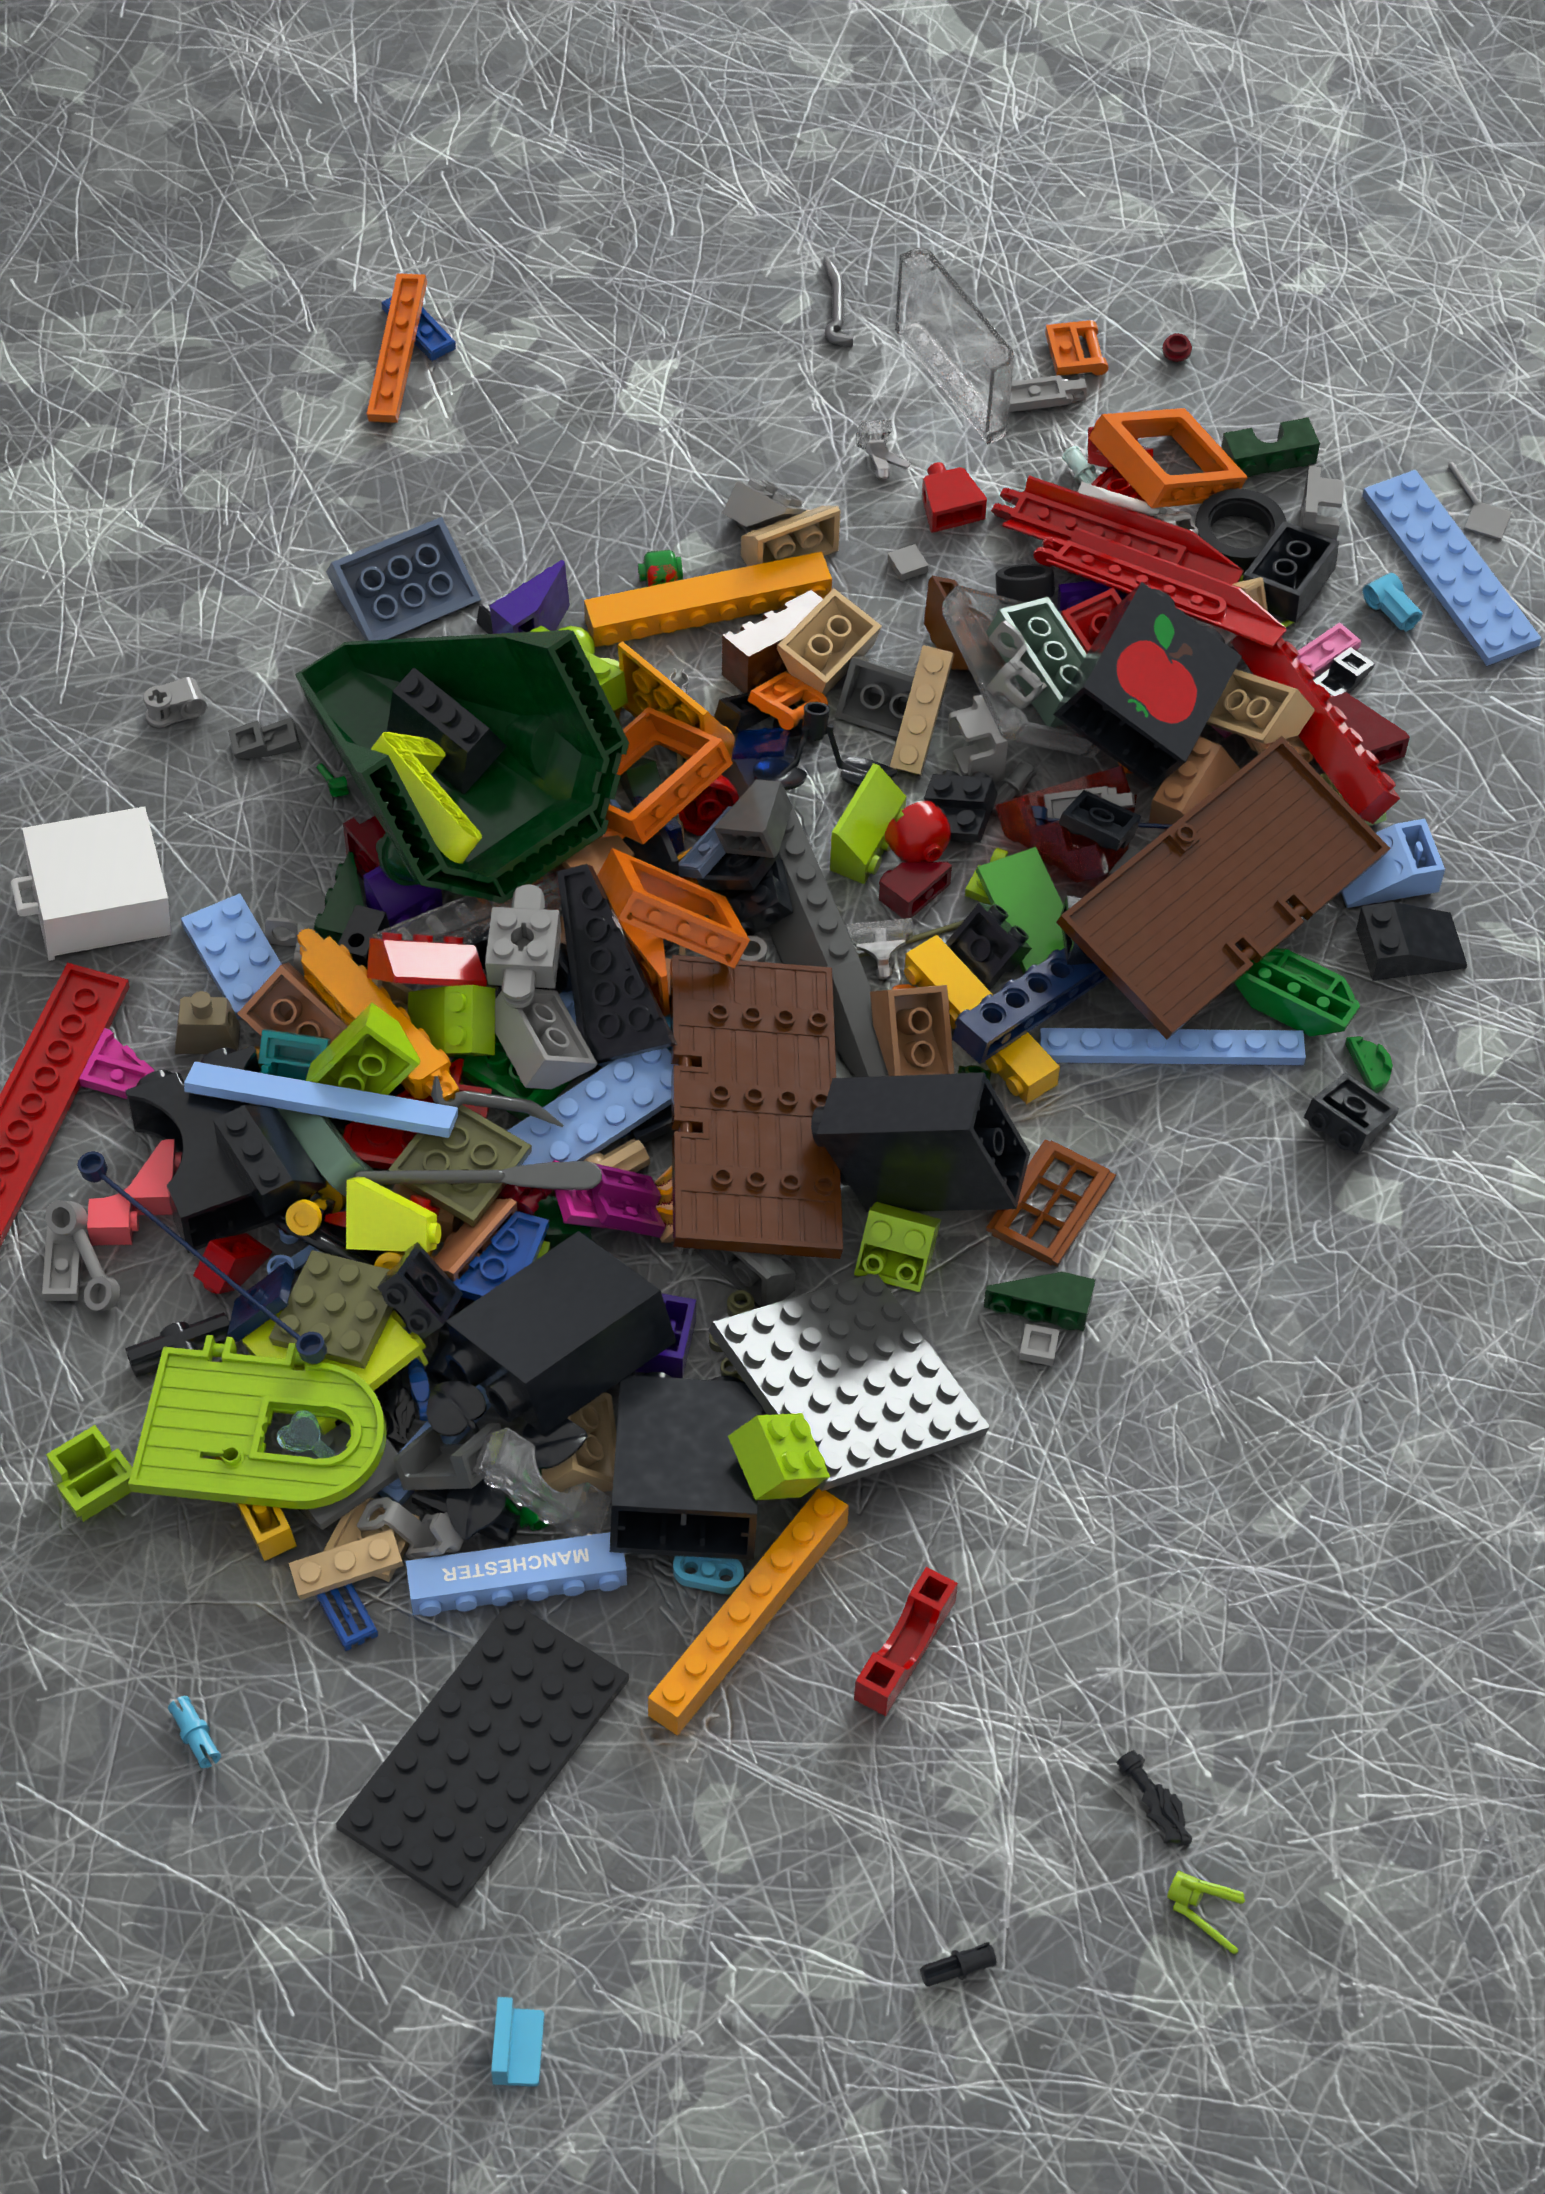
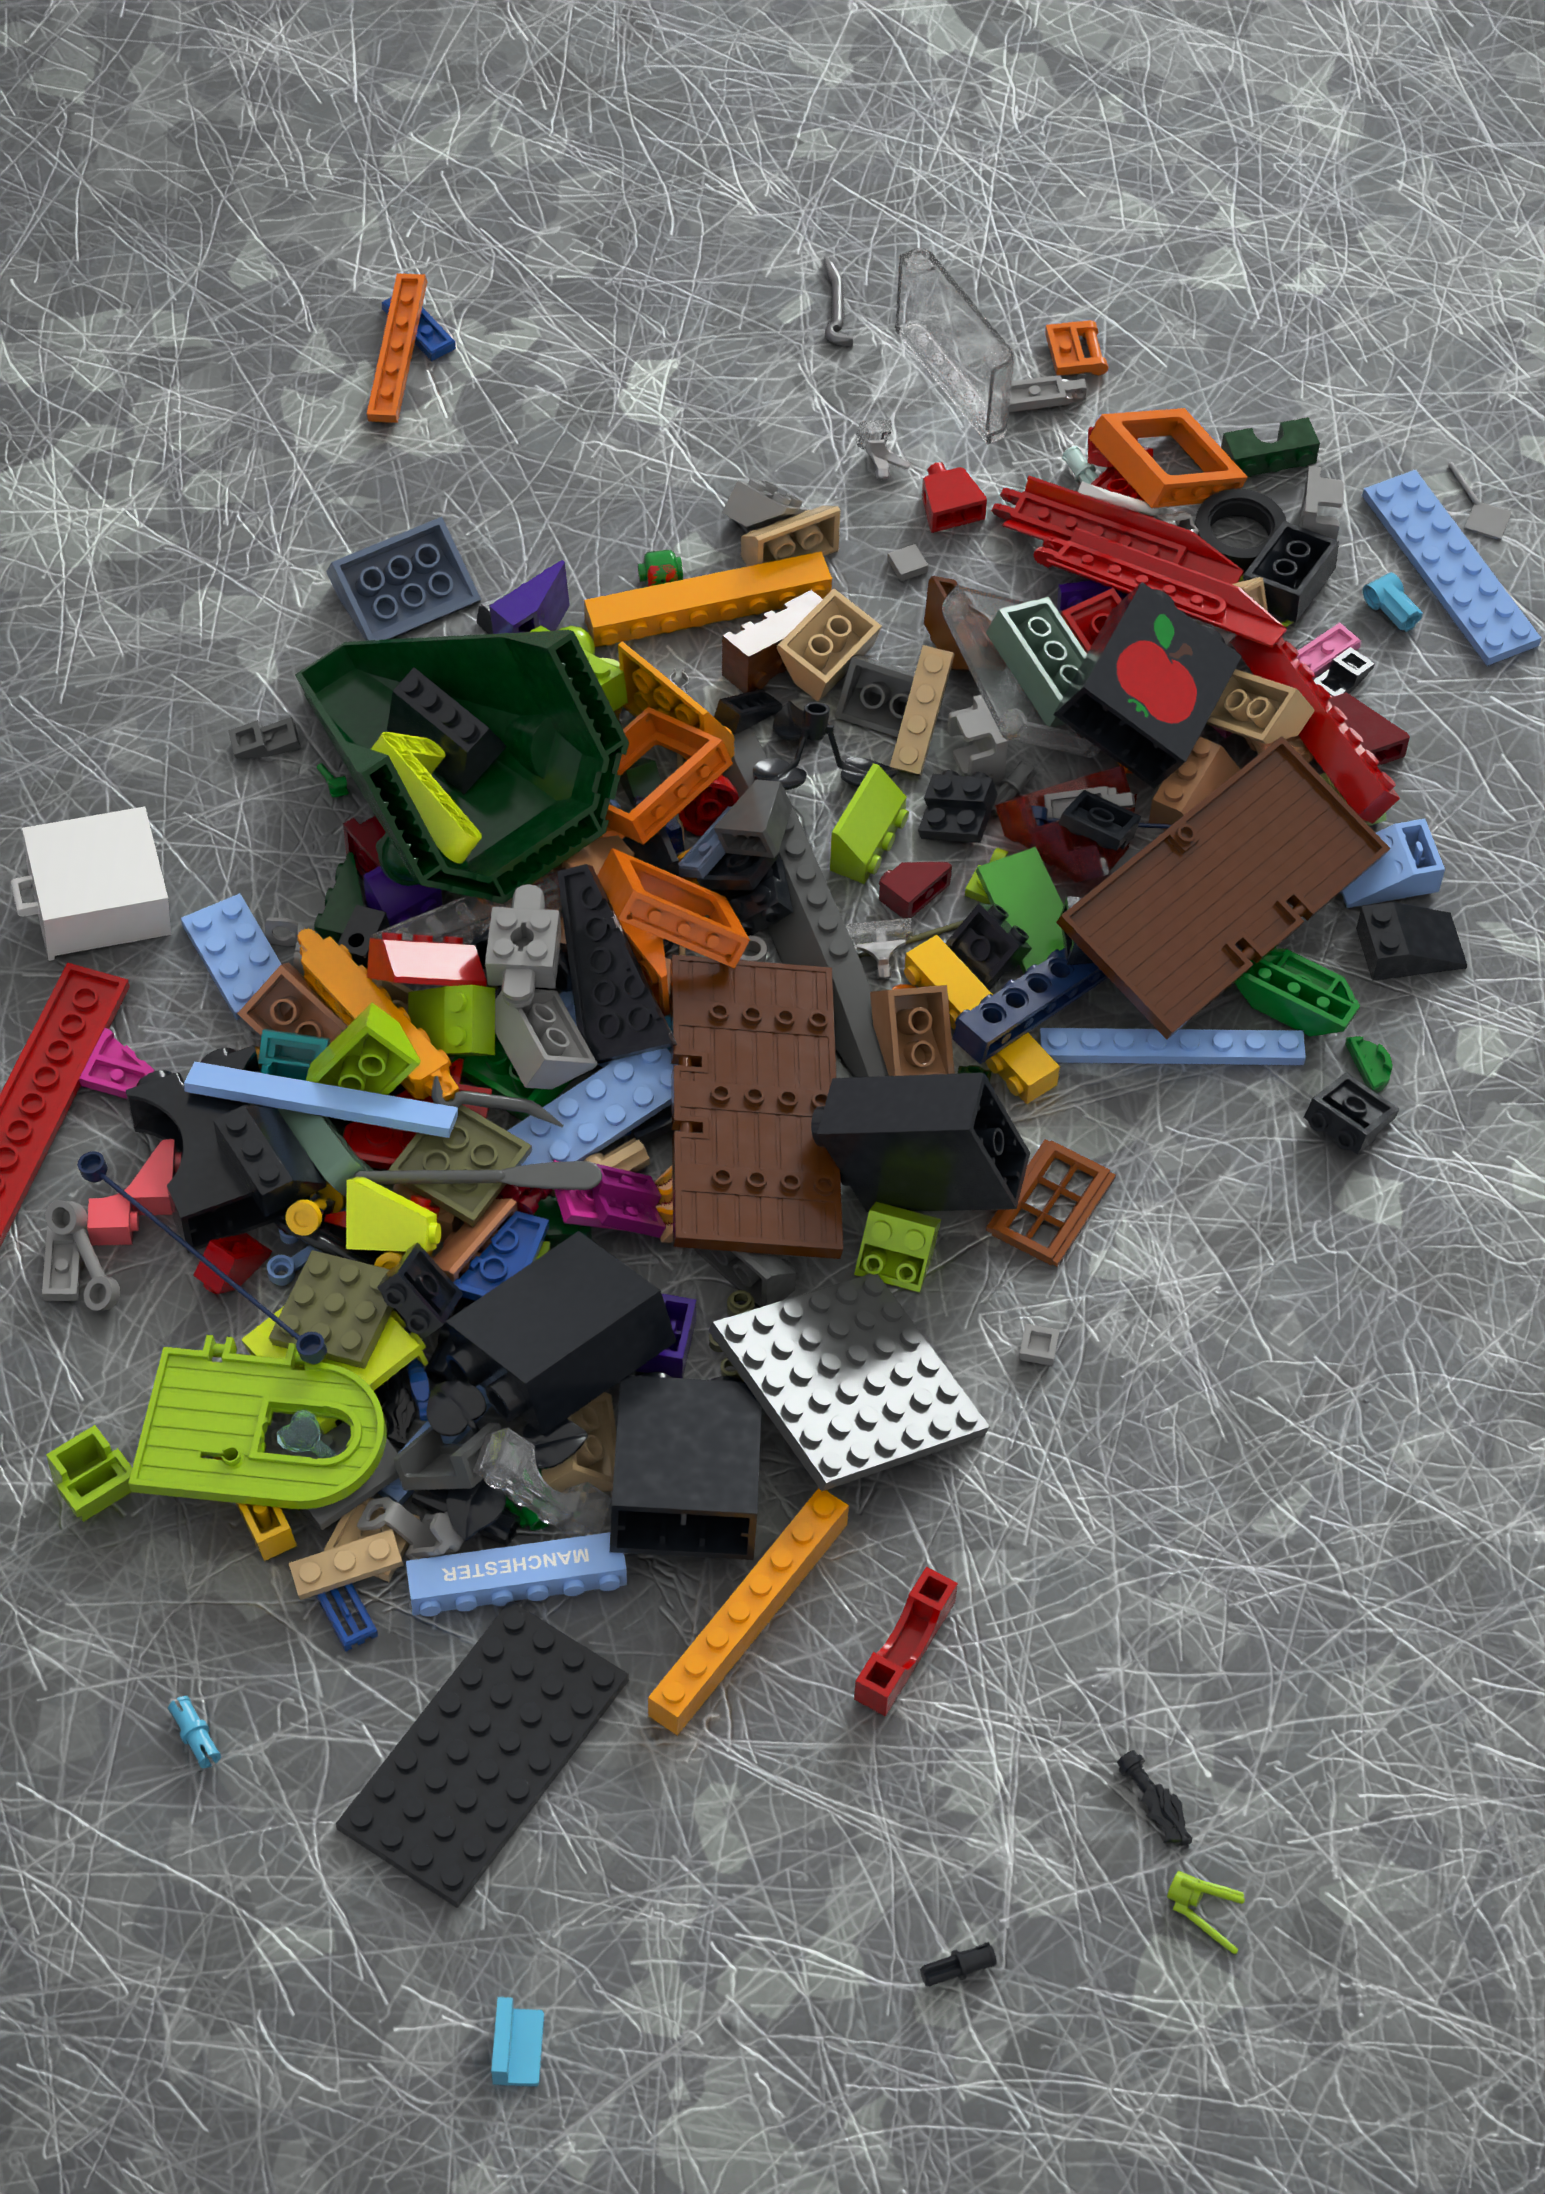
black piece [125,1312,230,1378] -> none
light grey piece [143,677,207,728] -> none
dark tan torso [175,991,240,1054] -> none
dark blue plate [227,1262,294,1343] -> none
medium azure plate [673,1556,744,1594] -> none
lime brick [728,1413,830,1500] -> none
clear blue piece [732,728,791,760] -> none
orange plate [748,671,828,730] -> none
red cylinder [885,801,951,862] -> none
dark green slope [984,1272,1096,1331] -> none
light grey piece [986,621,1047,710] -> none
black tyre [995,564,1055,603] -> none
dark red plate [1162,333,1192,362] -> none

